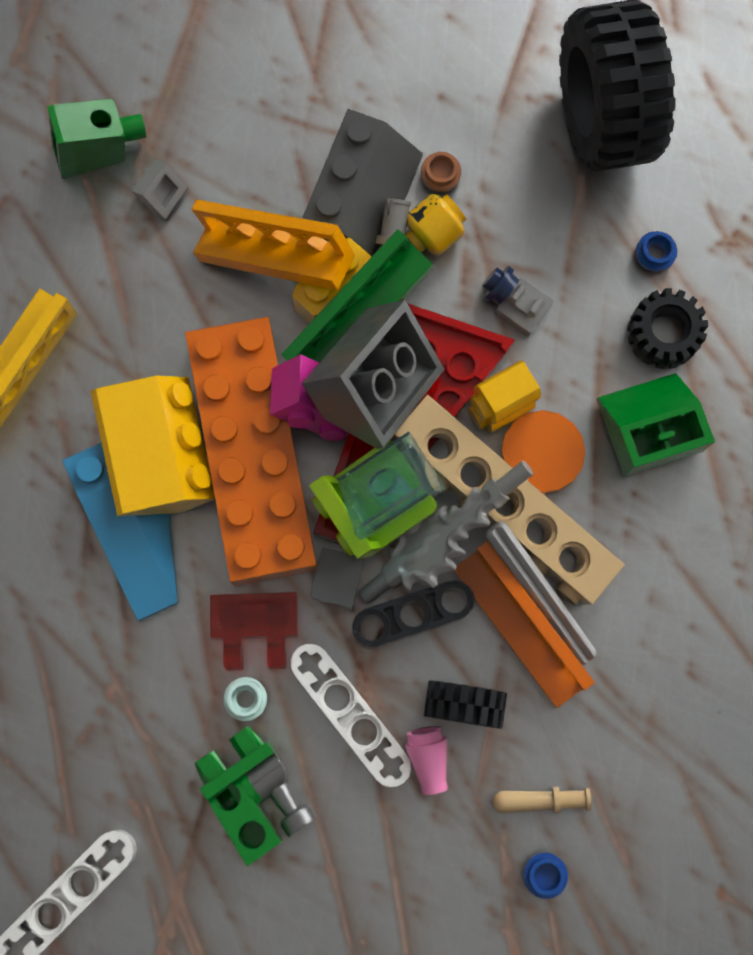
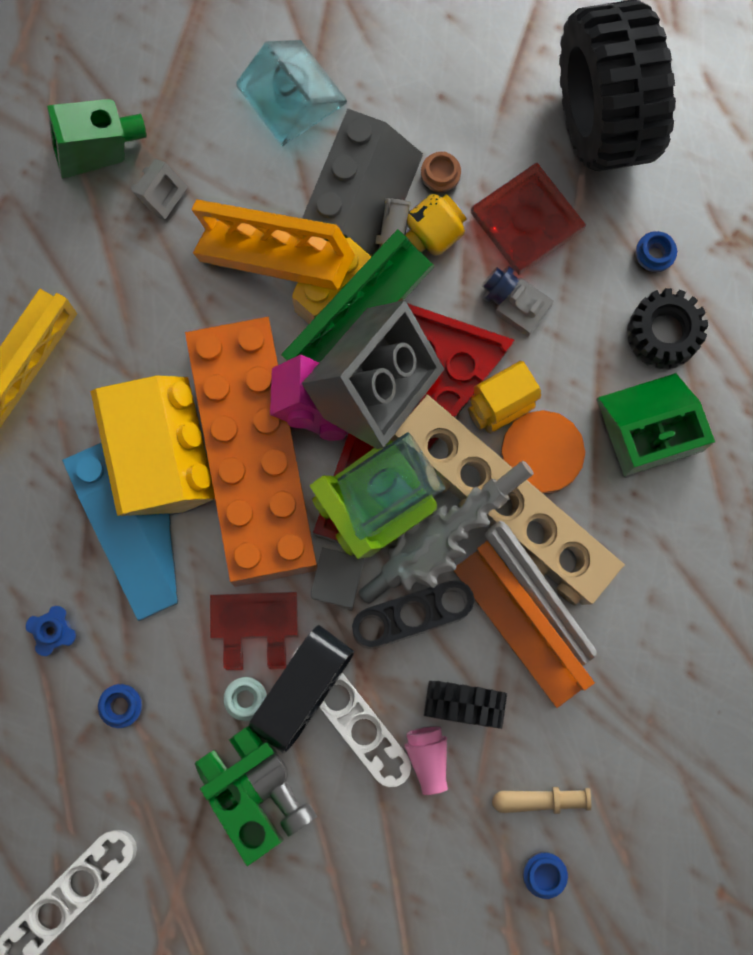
none -> blue plate [25,606,76,656]
none -> blue plate [98,684,142,728]
none -> clear light blue slope [236,40,347,147]
none -> black beam [249,625,355,754]
none -> clear red plate [470,162,586,275]

